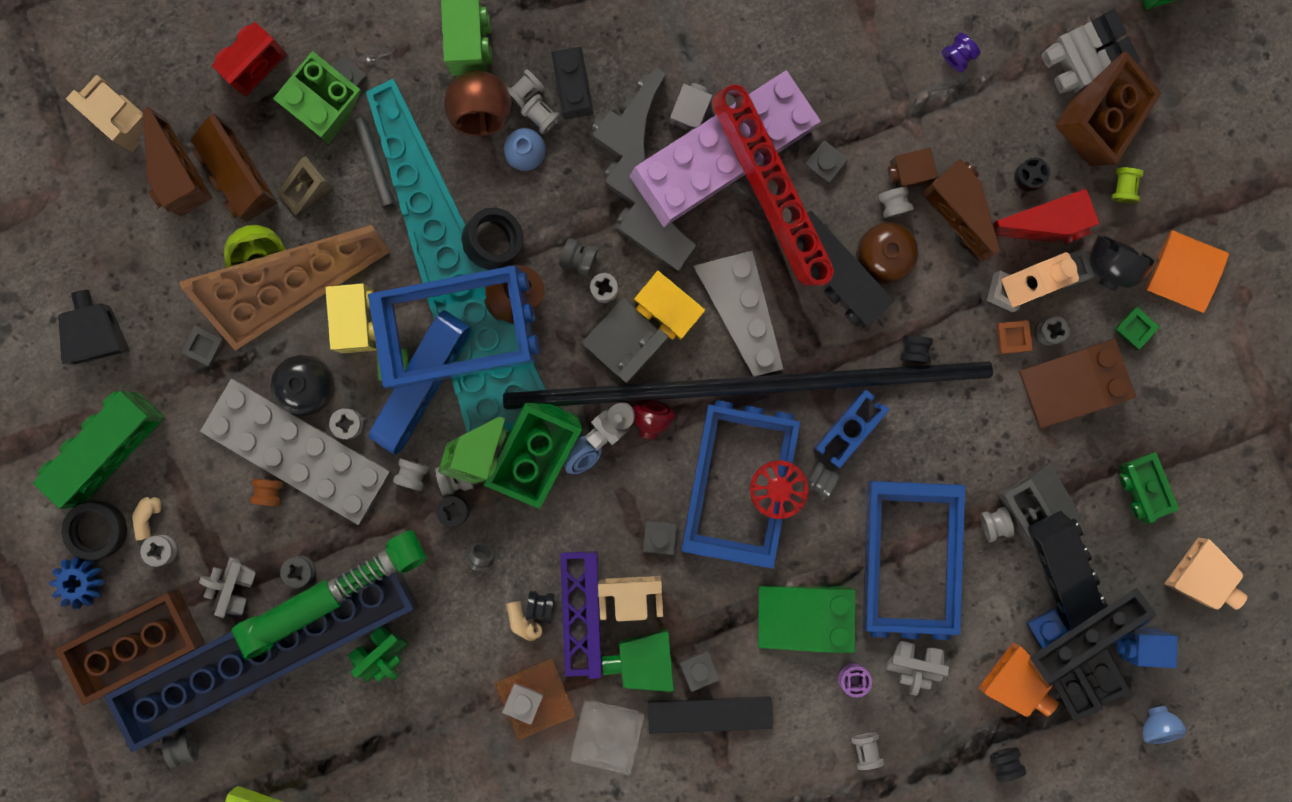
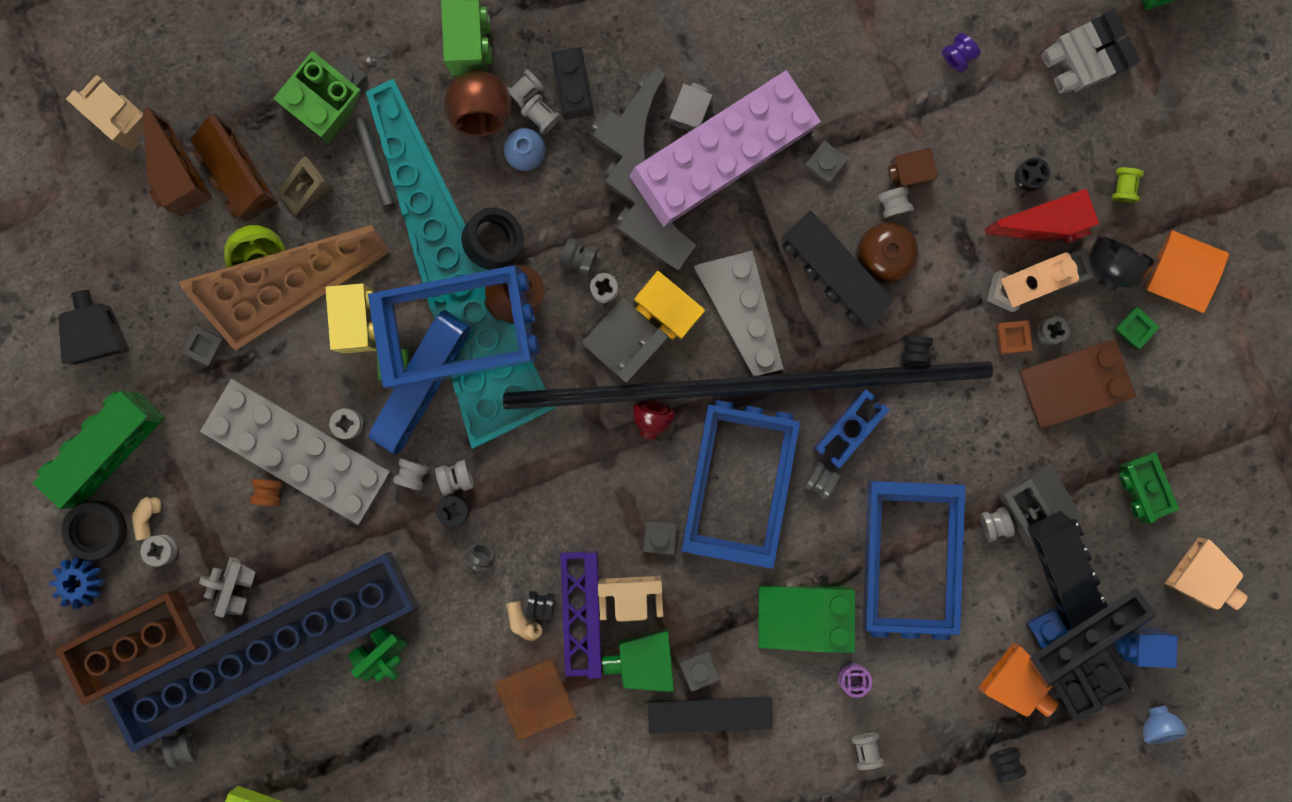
red slope [211,21,288,98] -> none
green piece [231,530,428,660] -> none
black cylinder [270,354,334,416] -> none
dark grey wheel [280,556,316,588] -> none
bright green slope [438,417,506,484] -> none
green slope [483,403,582,509] -> none
light grey plate [502,682,544,725] -> none
medium blue brick [563,436,602,474] -> none
clear plate [570,699,644,775] -> none
light grey hips [585,402,635,450] -> none
red beam [712,84,834,286] -> none
red wheel [750,460,809,519] -> none
light grey hips [886,641,949,696] -> none
reddish brown slope [921,159,1000,261] -> none
reddish brown slope [1055,52,1161,166] -> none

